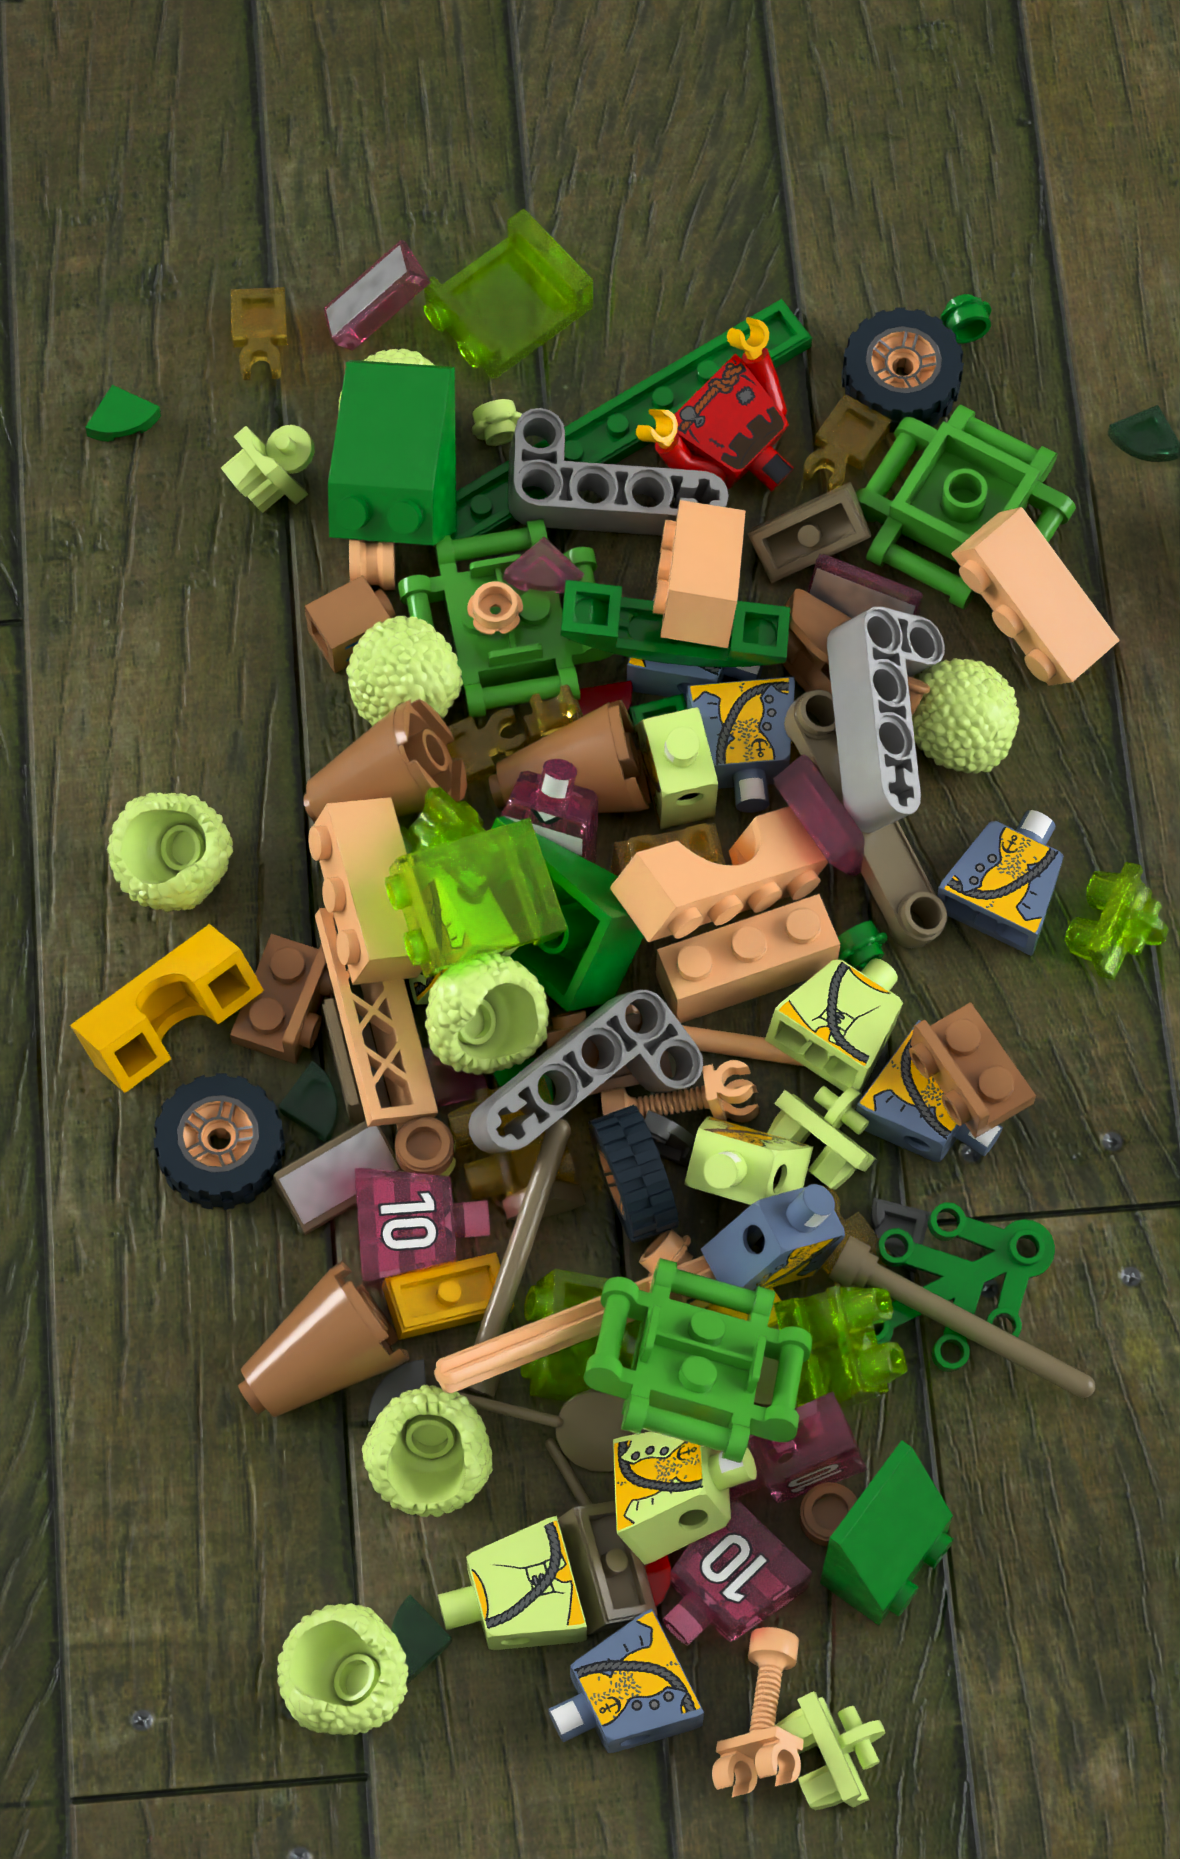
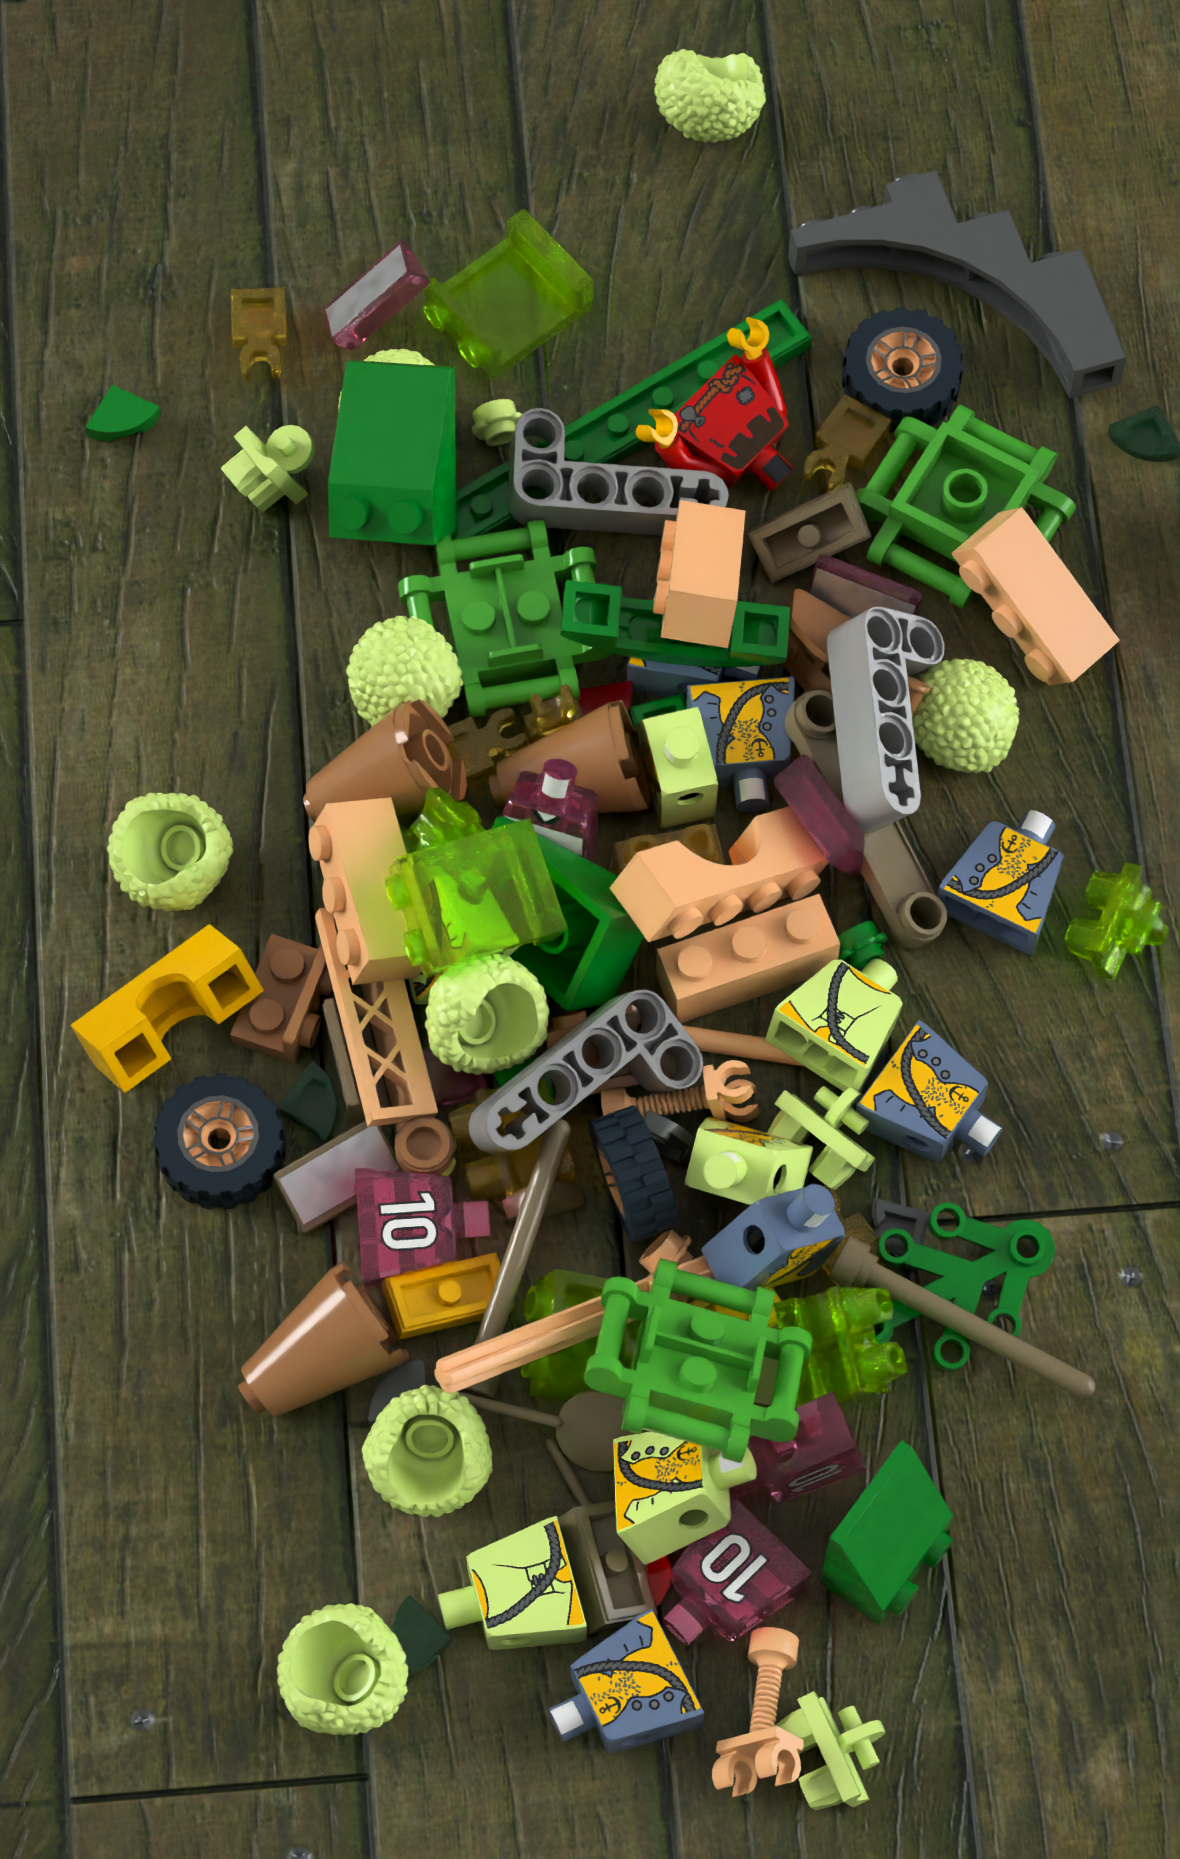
medium nougat brick [305,575,396,673] -> none
light nougat wheel [349,539,396,591] -> none
light nougat plate [467,581,523,635] -> none
clear pink tile [503,537,584,594] -> none
medium nougat tile [799,1482,857,1546] -> none
medium nougat bracket [909,1002,1036,1138] -> none
green plate [940,294,991,344] -> none
none -> yellowish green hair [654,49,766,143]
none -> dark grey arch [788,170,1126,398]

